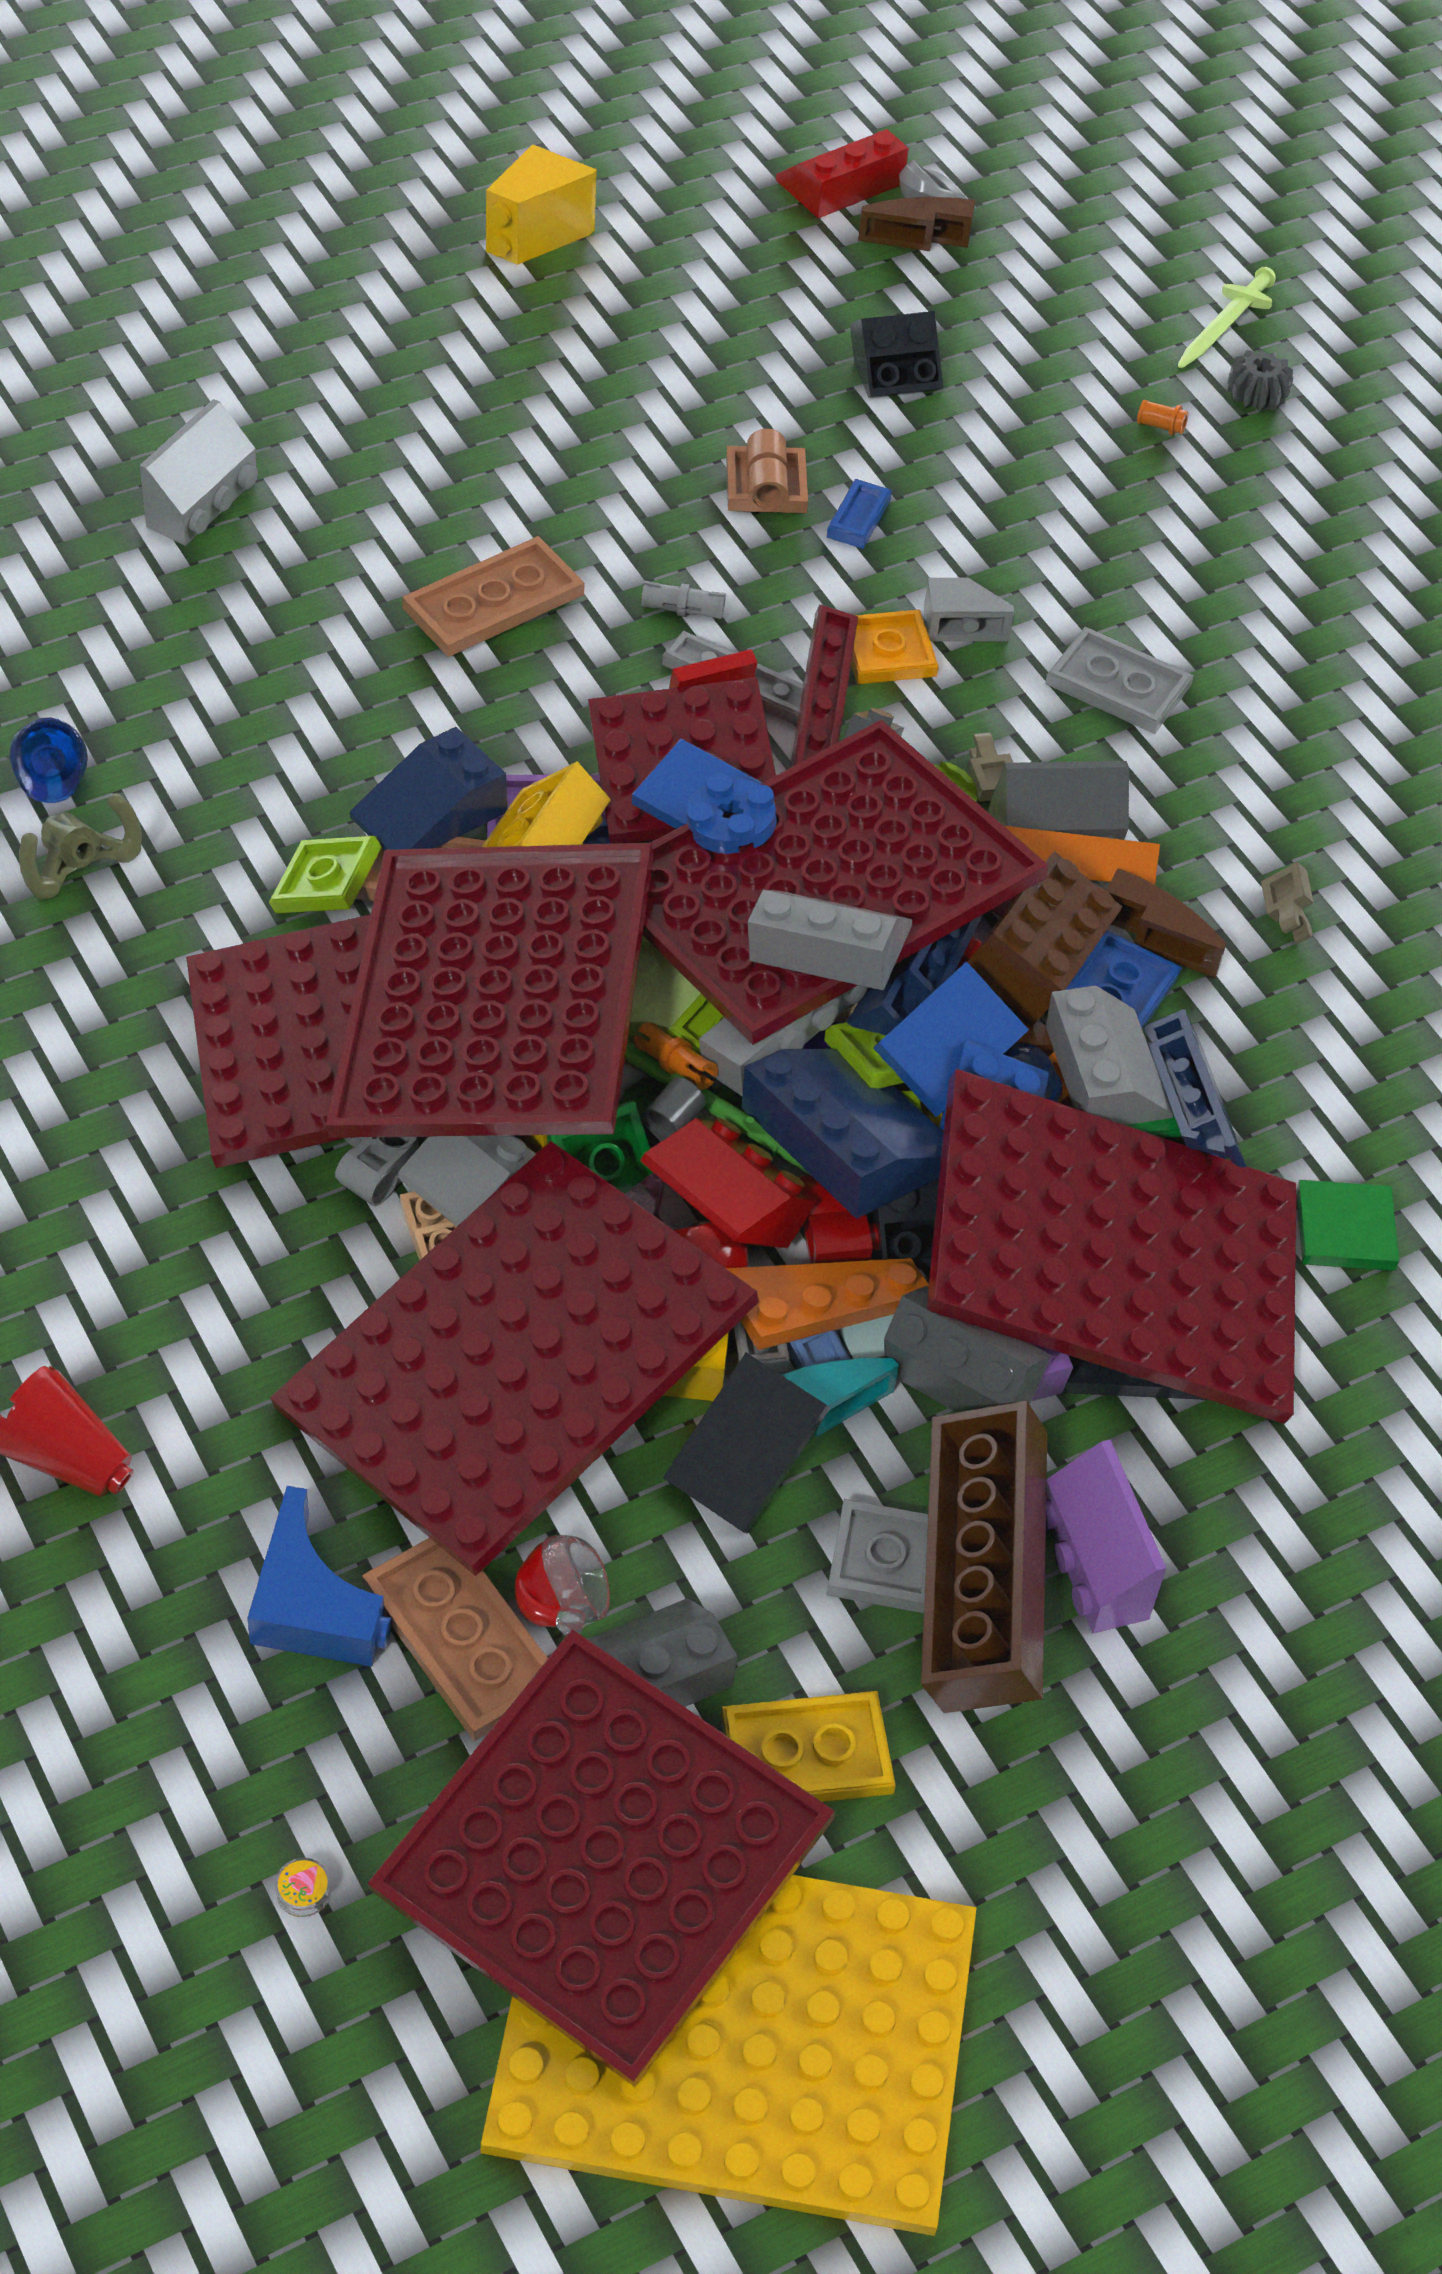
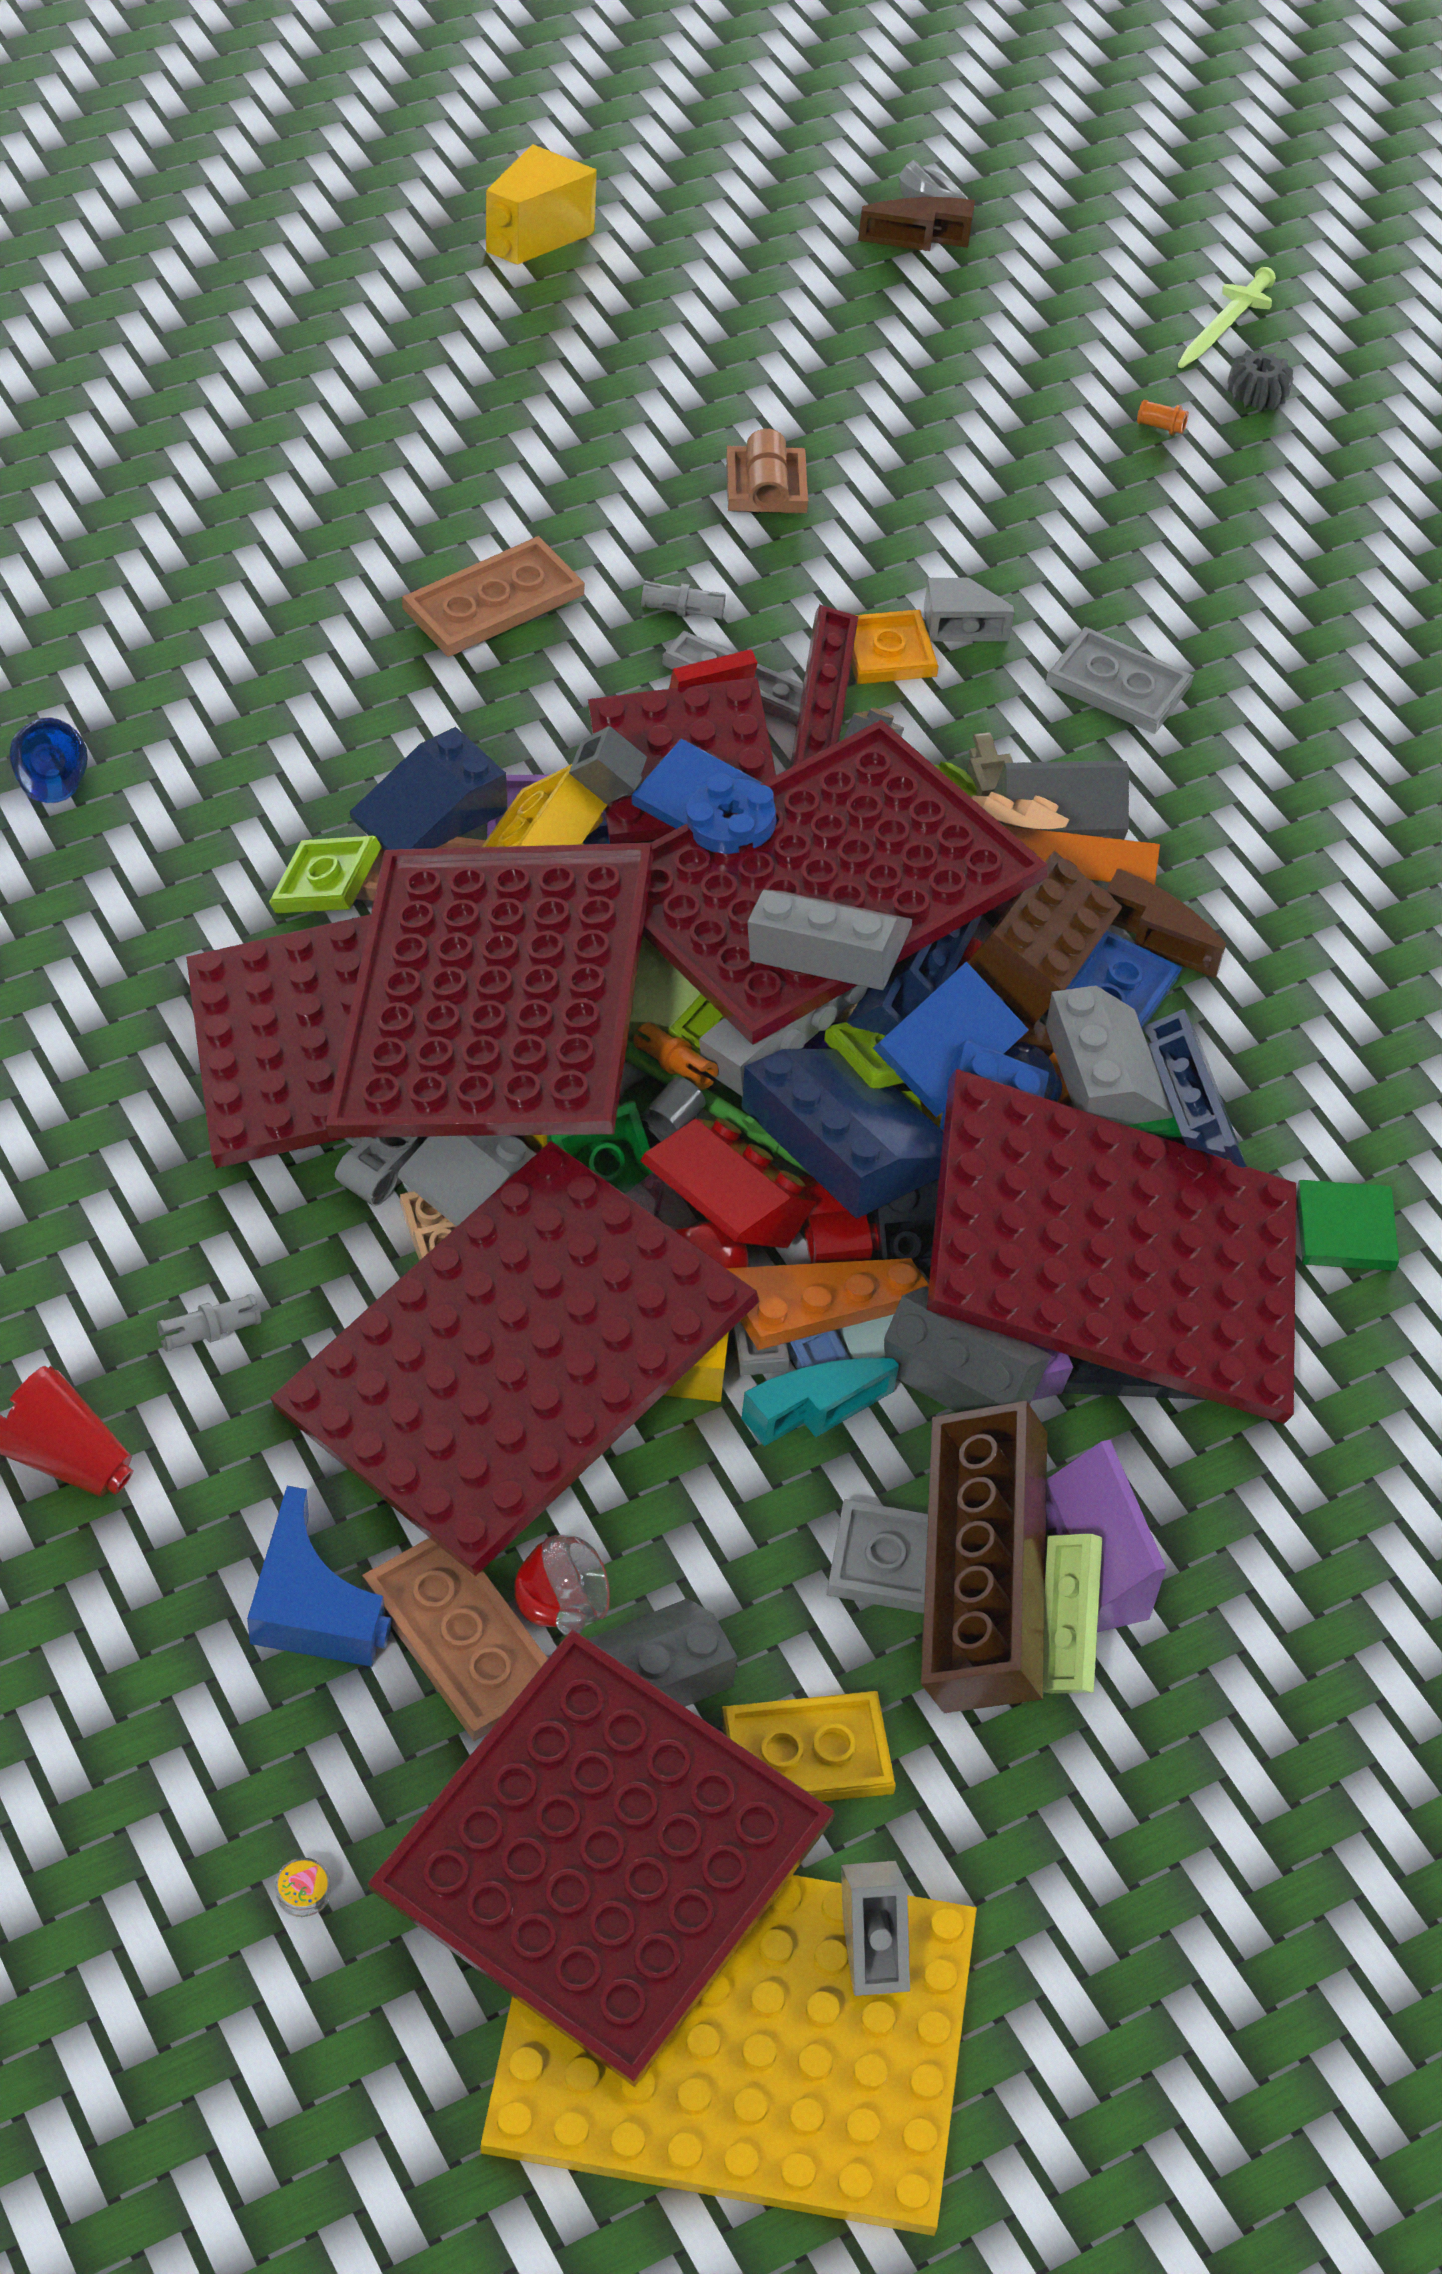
olive piece [19,793,142,900] -> none
slope [140,399,258,546] -> none
black tile [663,1352,830,1534] -> none
red slope [776,129,909,219] -> none
blue tile [827,479,892,549] -> none
black slope [850,311,943,397] -> none
dark tan plate [1261,862,1313,944] -> none
none -> light grey pin [157,1294,261,1352]
none -> dark grey brick [569,726,647,804]
none -> light grey slope [841,1861,910,1996]
none -> light nougat slope [972,792,1069,829]
none -> yellowish green plate [1043,1534,1102,1694]

